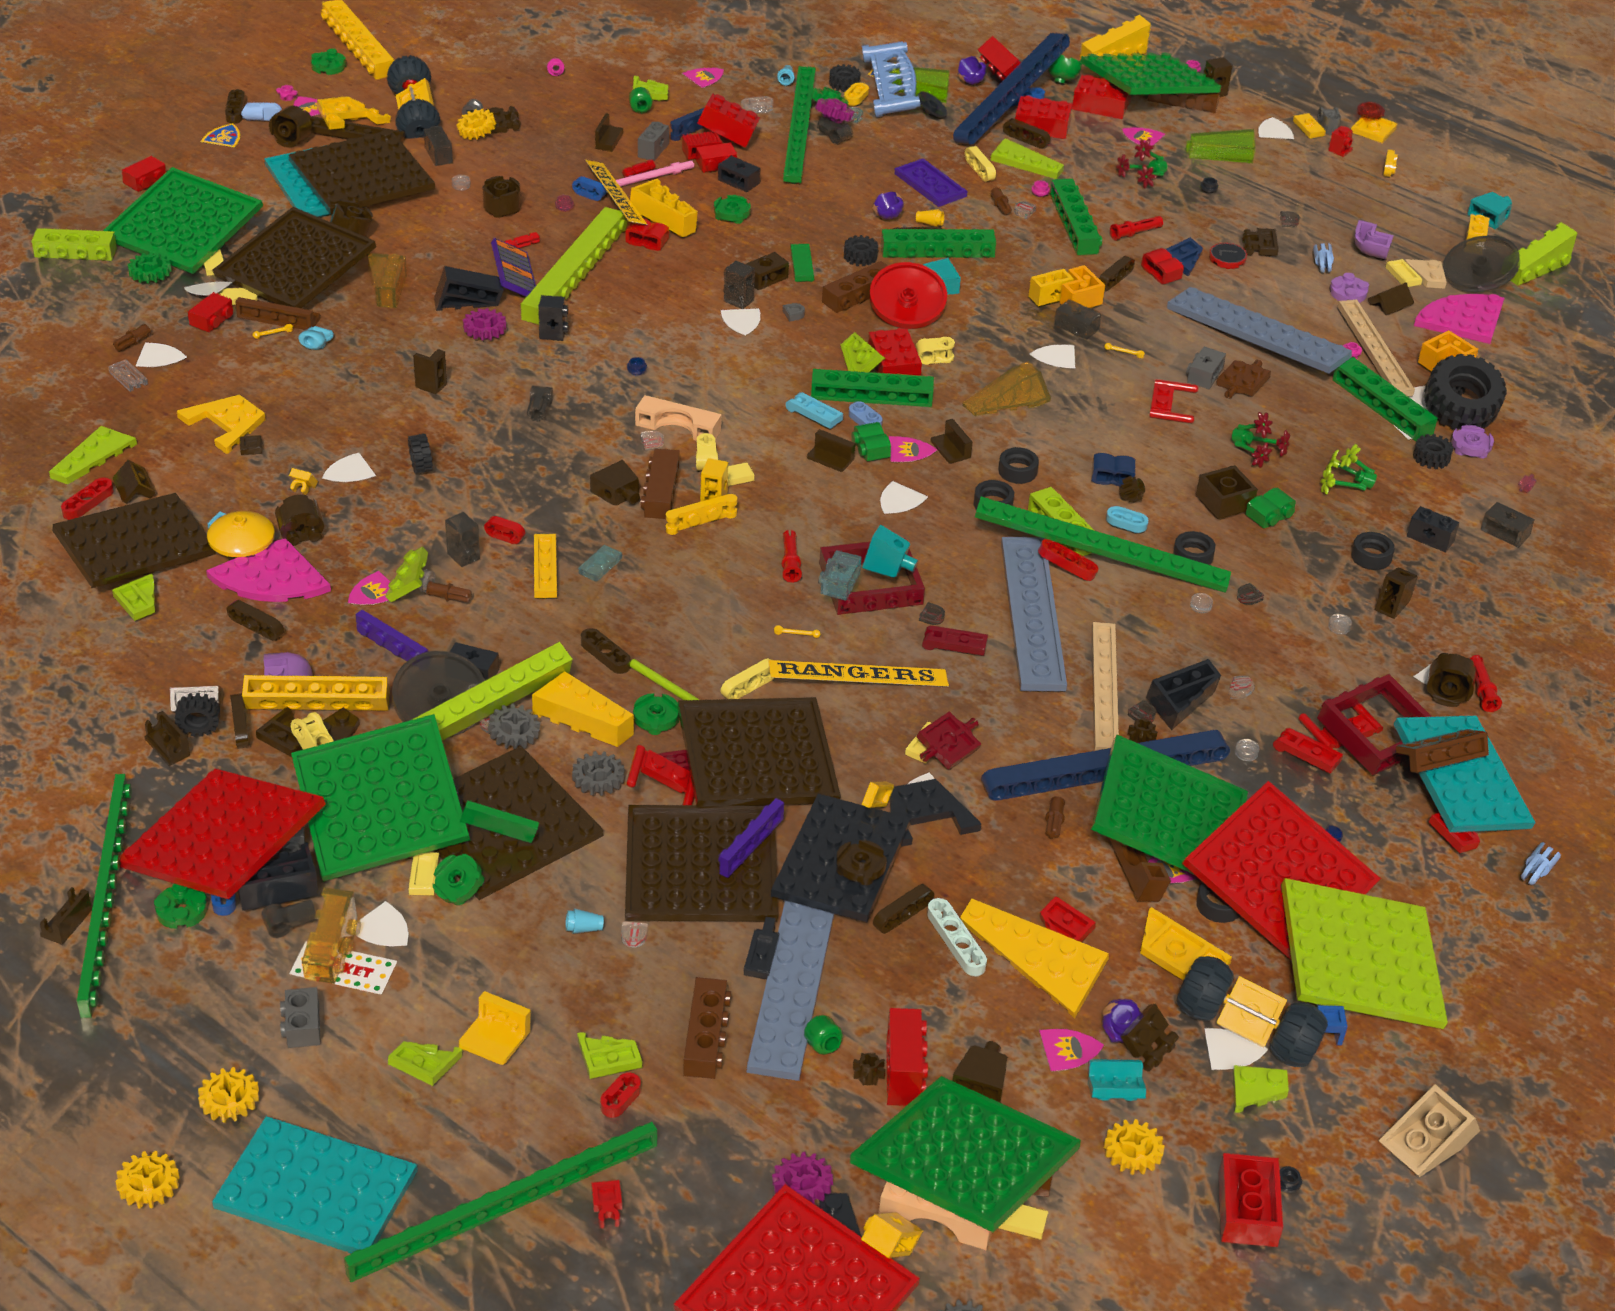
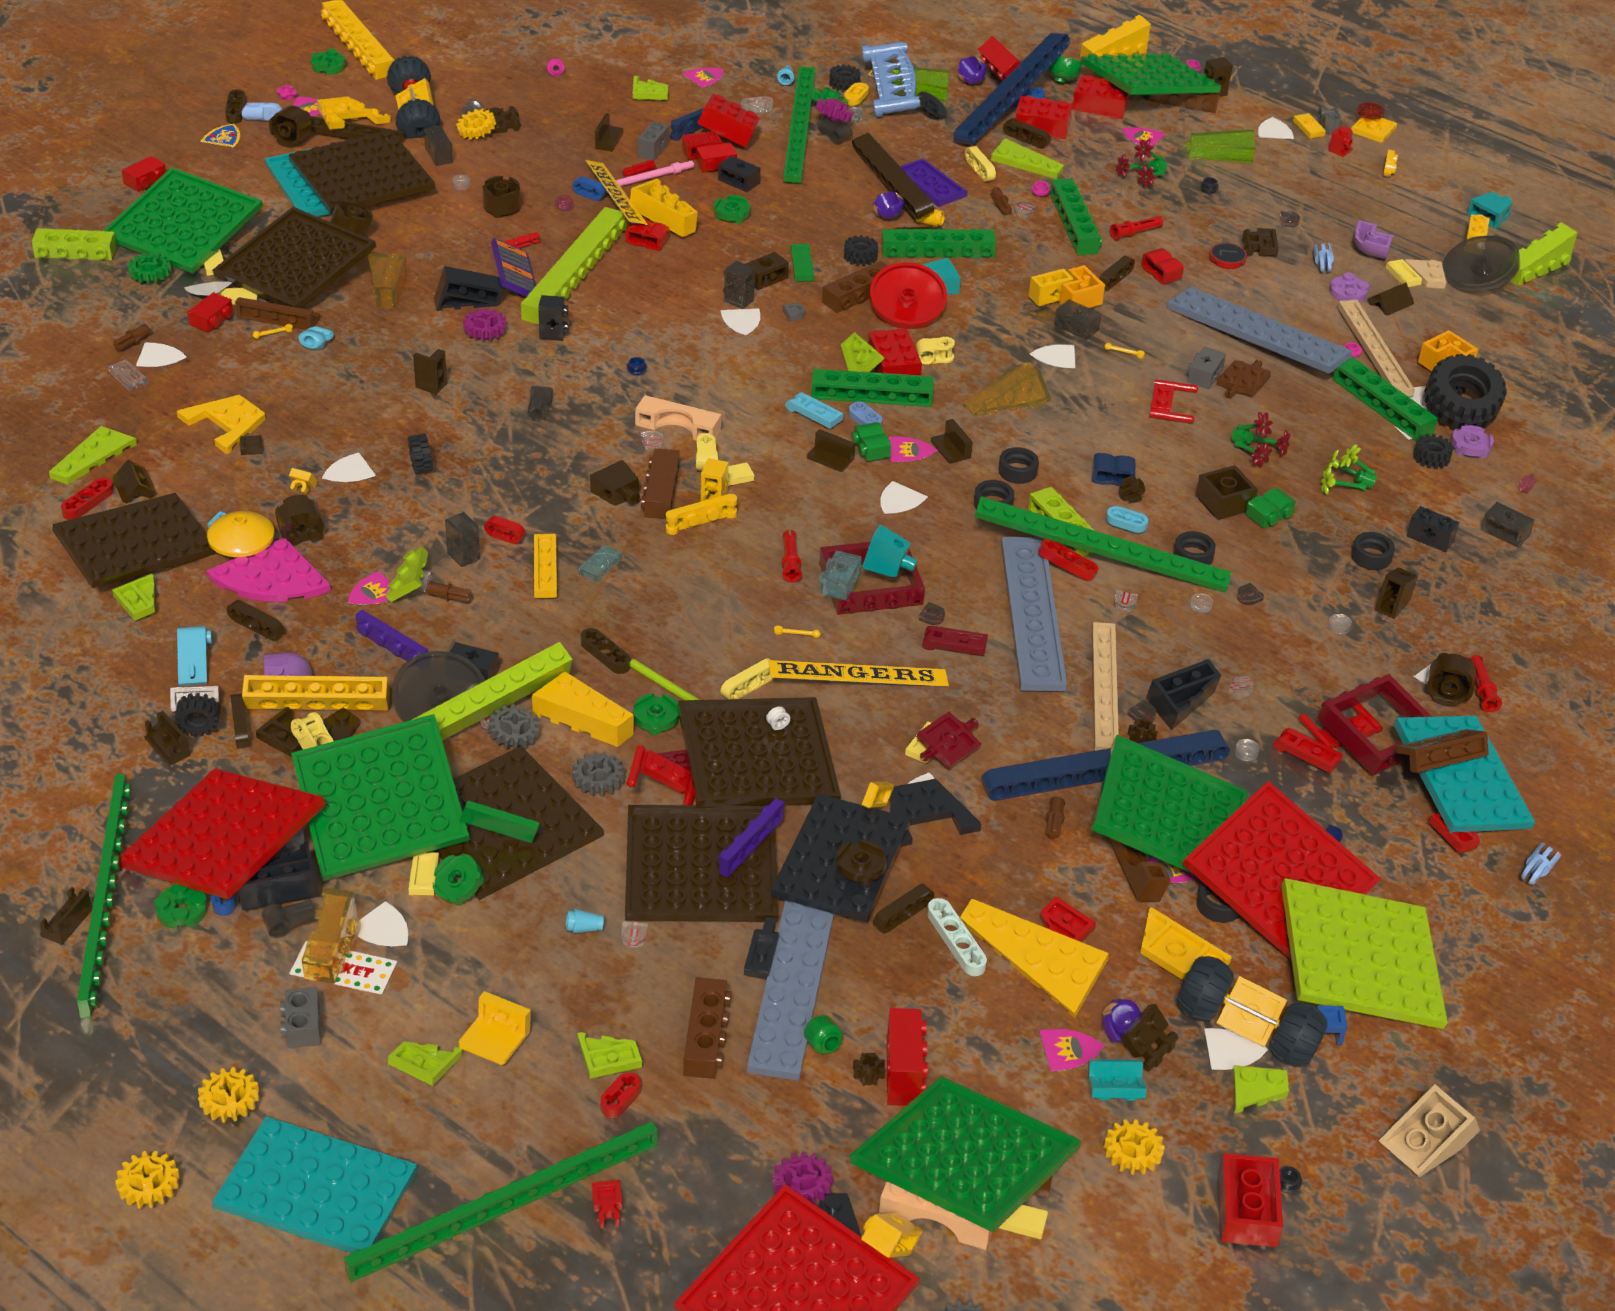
green head [629,87,653,113] -> none
dark brown torso [952,1041,1008,1103] -> none
dark blue wing [1166,237,1203,276] -> none
dark pink plate [1414,294,1504,344] -> none
none -> medium azure door [177,626,212,686]
none -> white bush [766,706,790,730]
none -> dark brown beam [852,133,935,220]
none -> clear tile [1114,590,1138,612]

